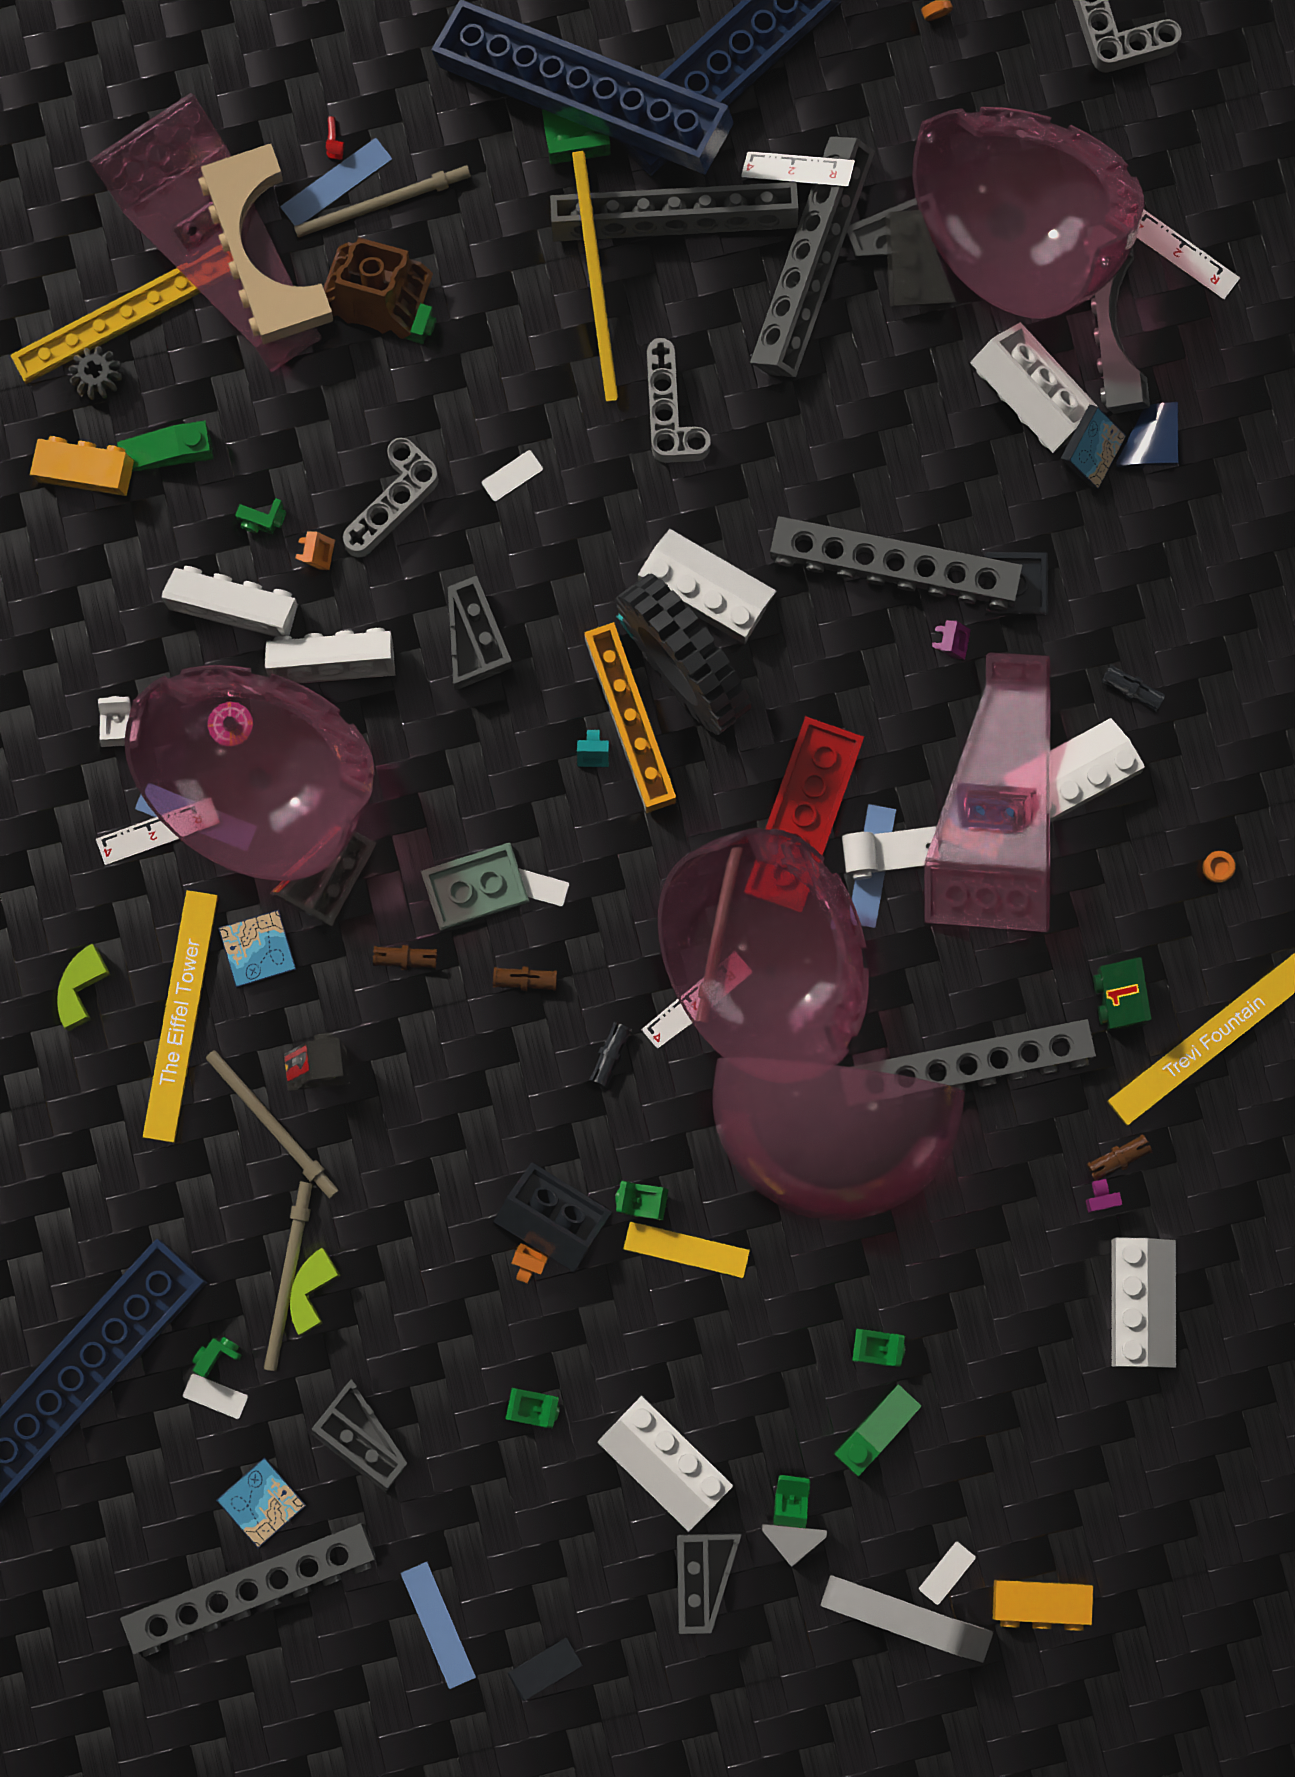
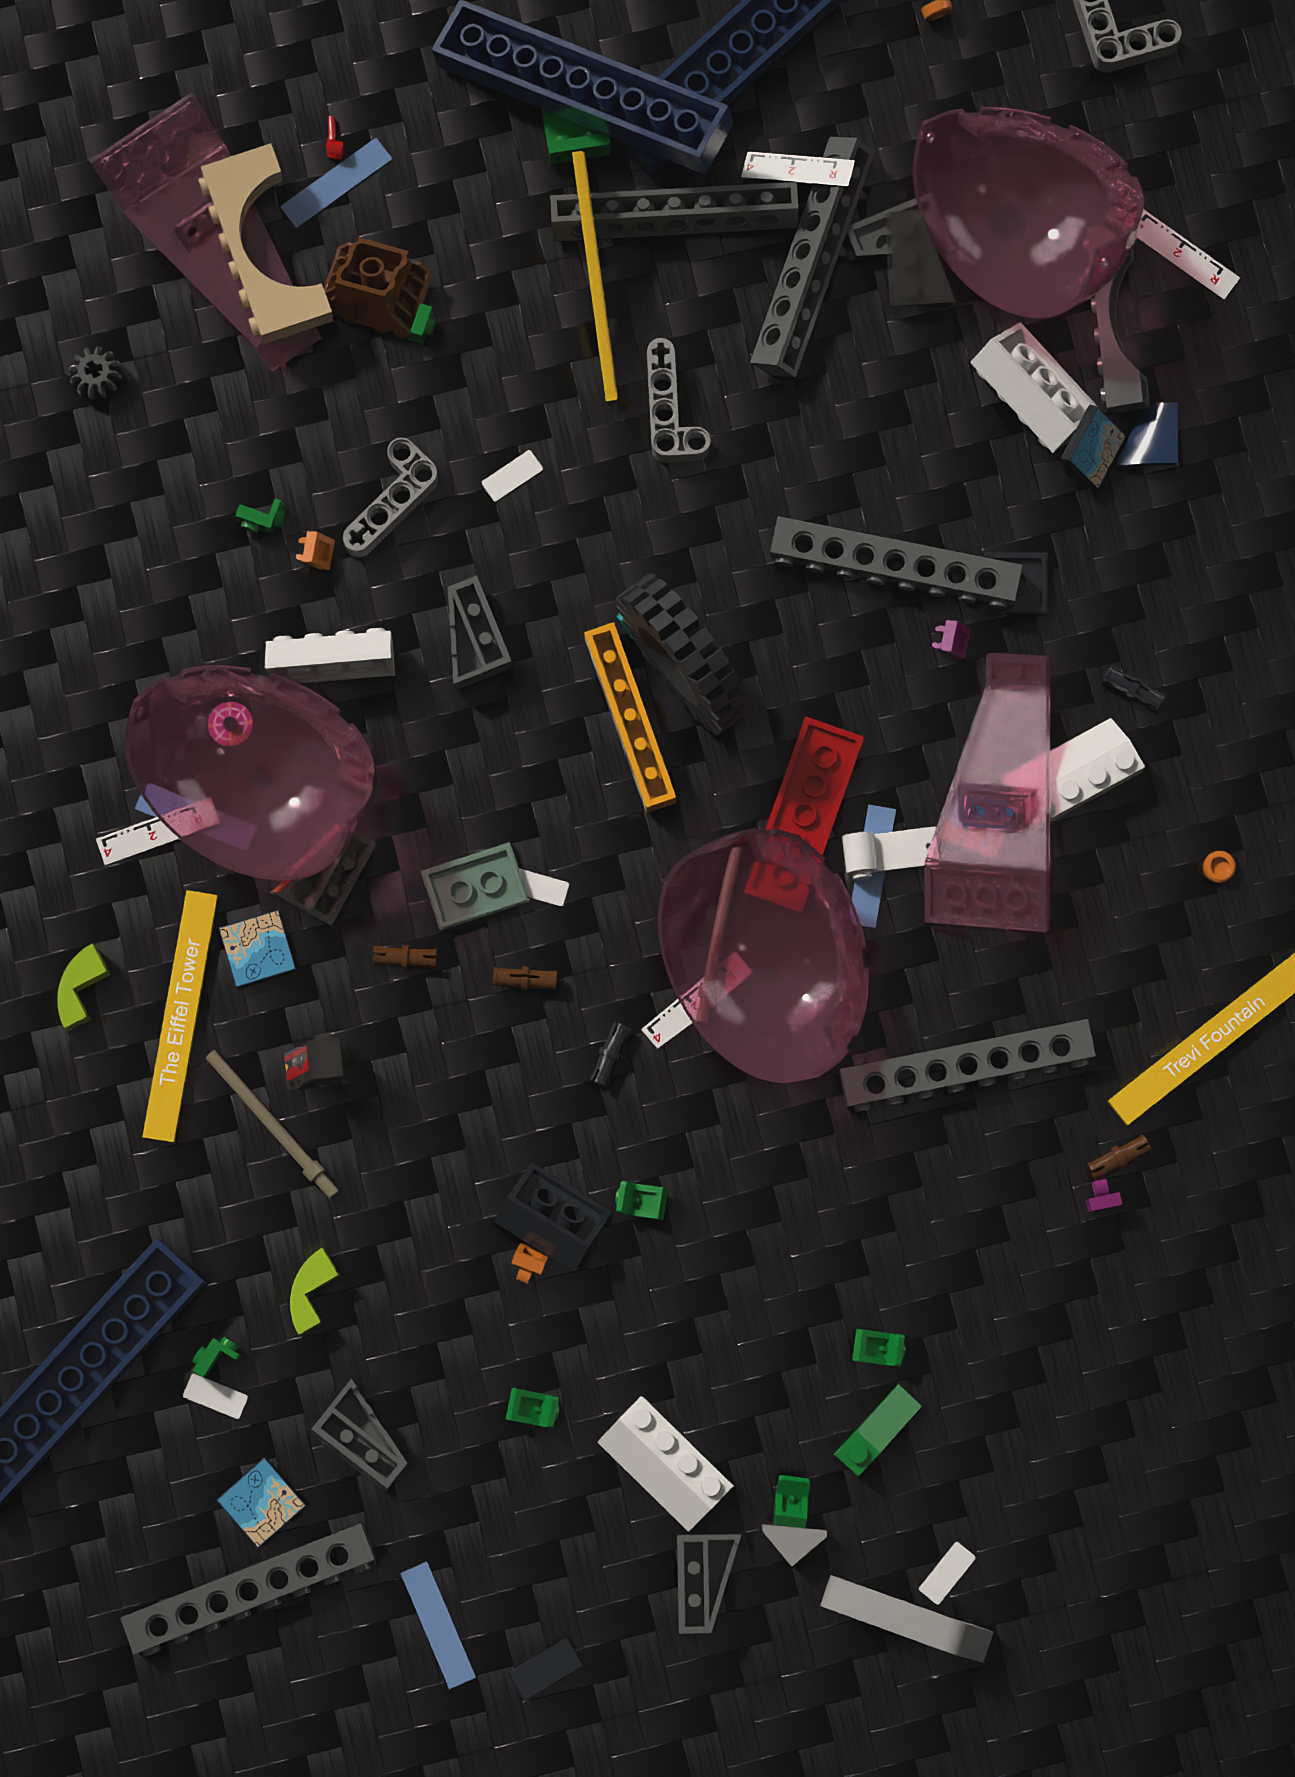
yellow tile [10,245,233,384] -> none
light orange brick [30,436,134,496] -> none
white bracket [98,696,133,747] -> none
green slope [117,421,214,472] -> none
white slope [162,566,298,637] -> none
dark tan bar [264,1182,313,1371] -> none
dark tan bar [294,165,471,238] -> none
teal tile [577,730,609,767] -> none
yellow sticker [624,1222,750,1278] -> none
white slope [638,529,776,644] -> none
clear pink windscreen [712,1057,965,1221] -> none
light orange brick [993,1580,1093,1631] -> none
dark green slope [1093,957,1151,1031] -> none
white slope [1112,1238,1176,1368] -> none

